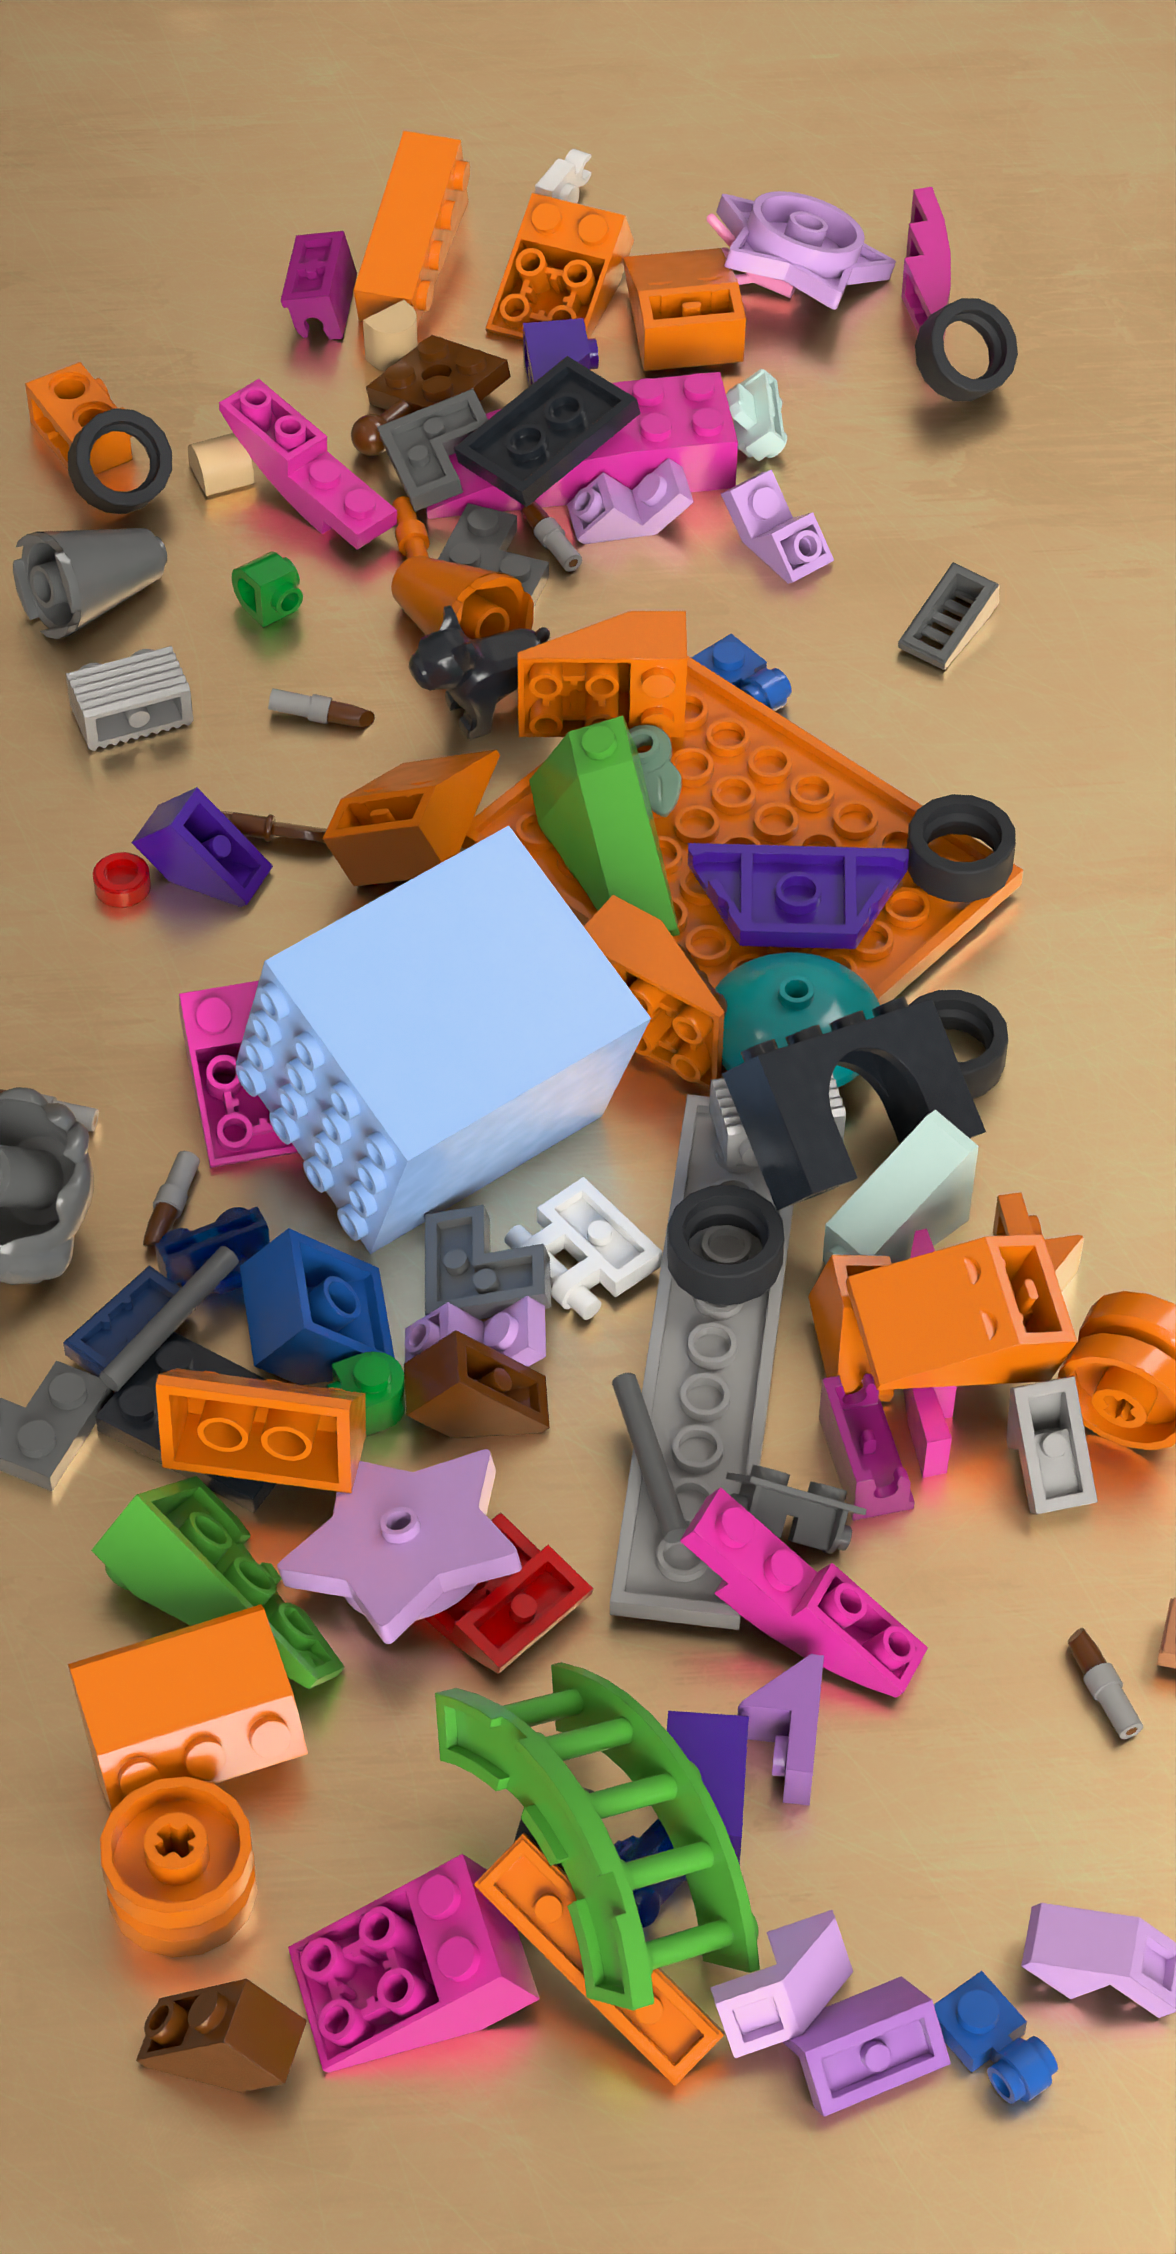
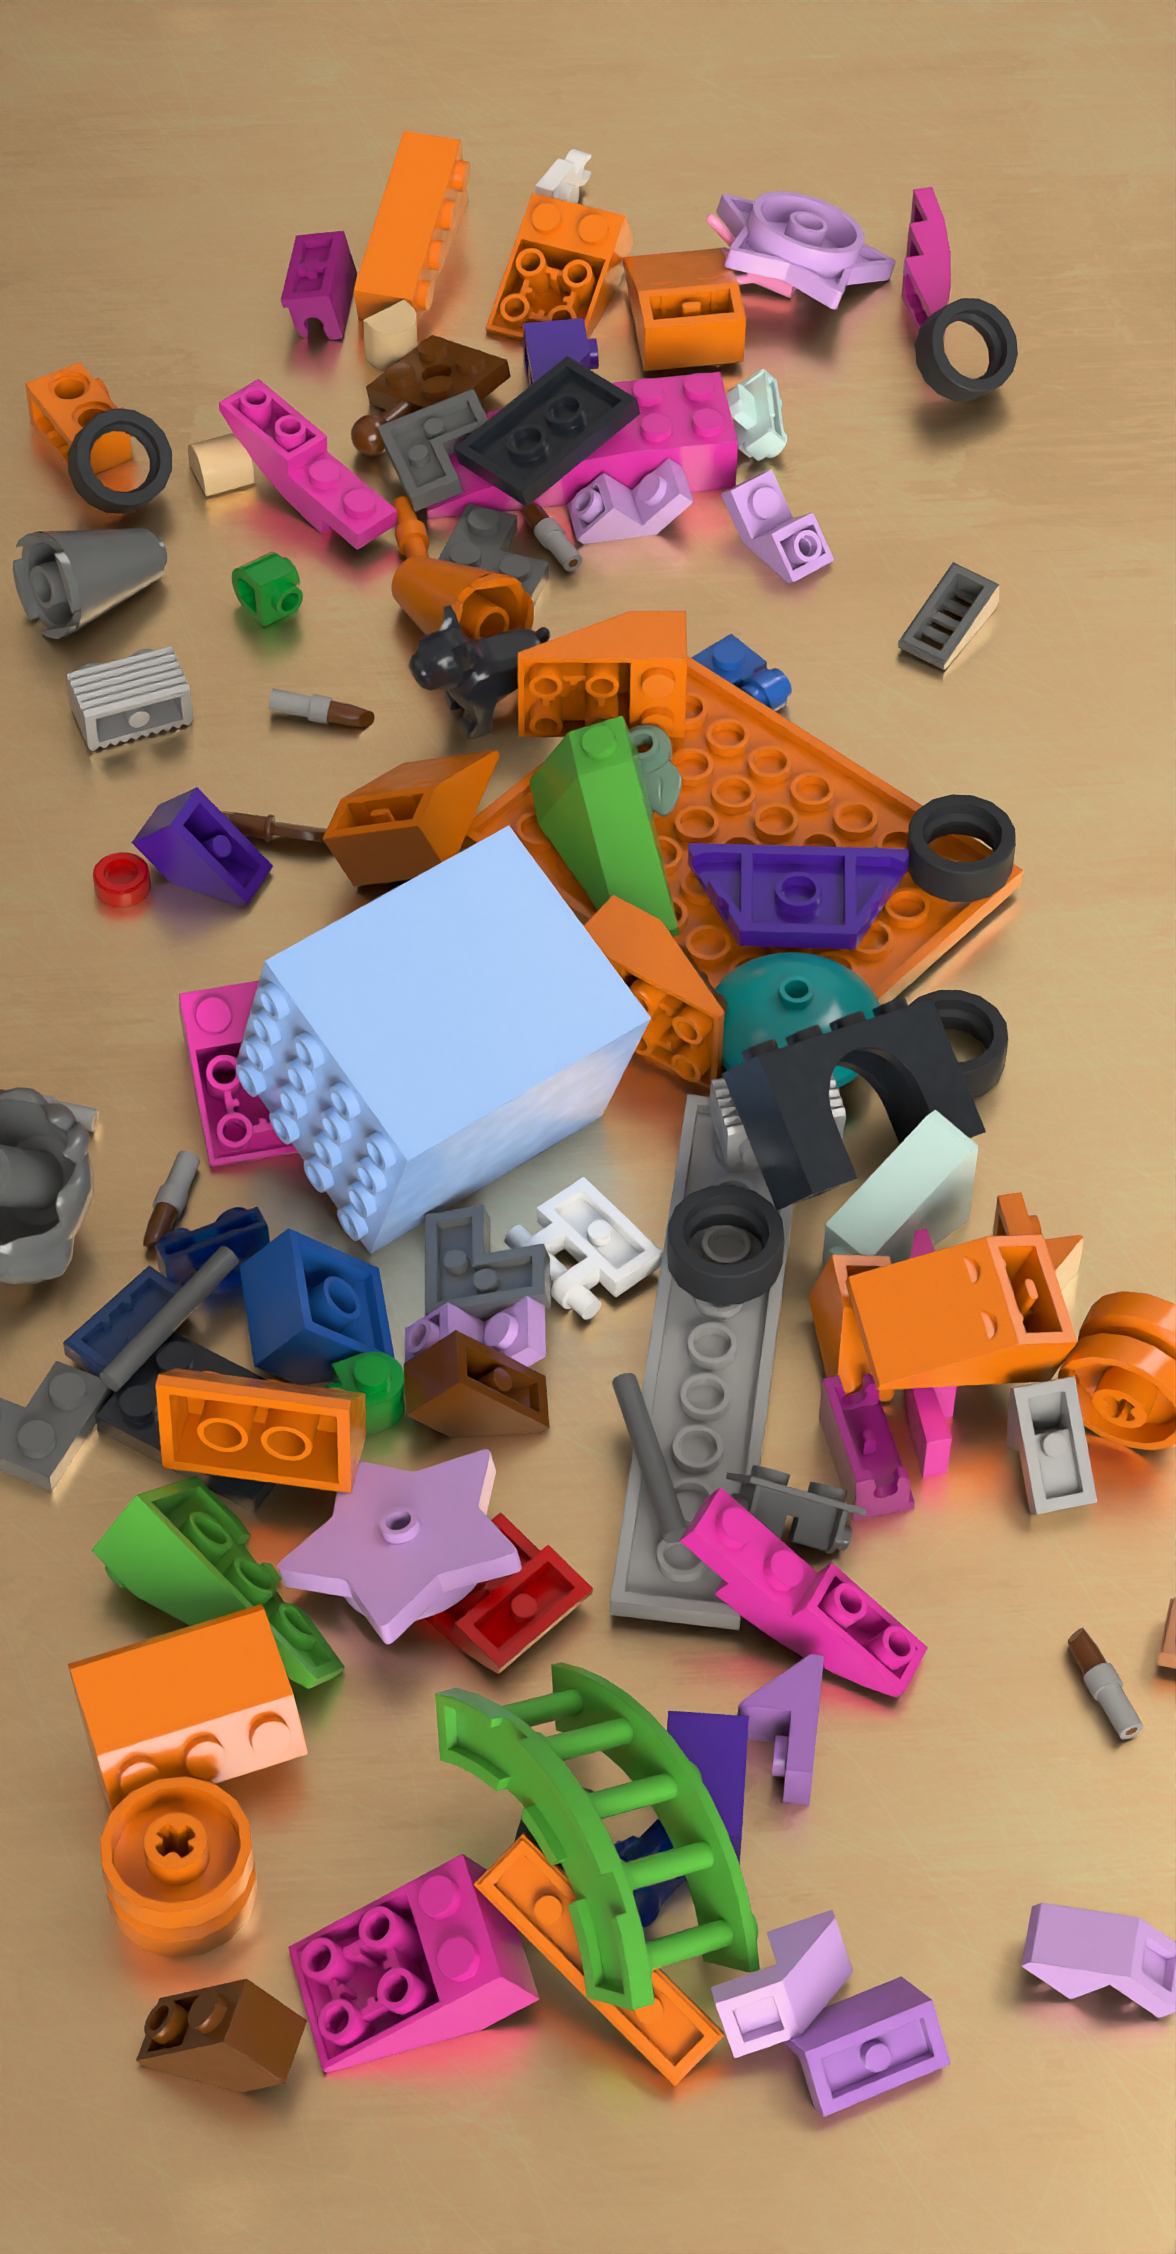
blue plate [934,1971,1058,2104] -> none

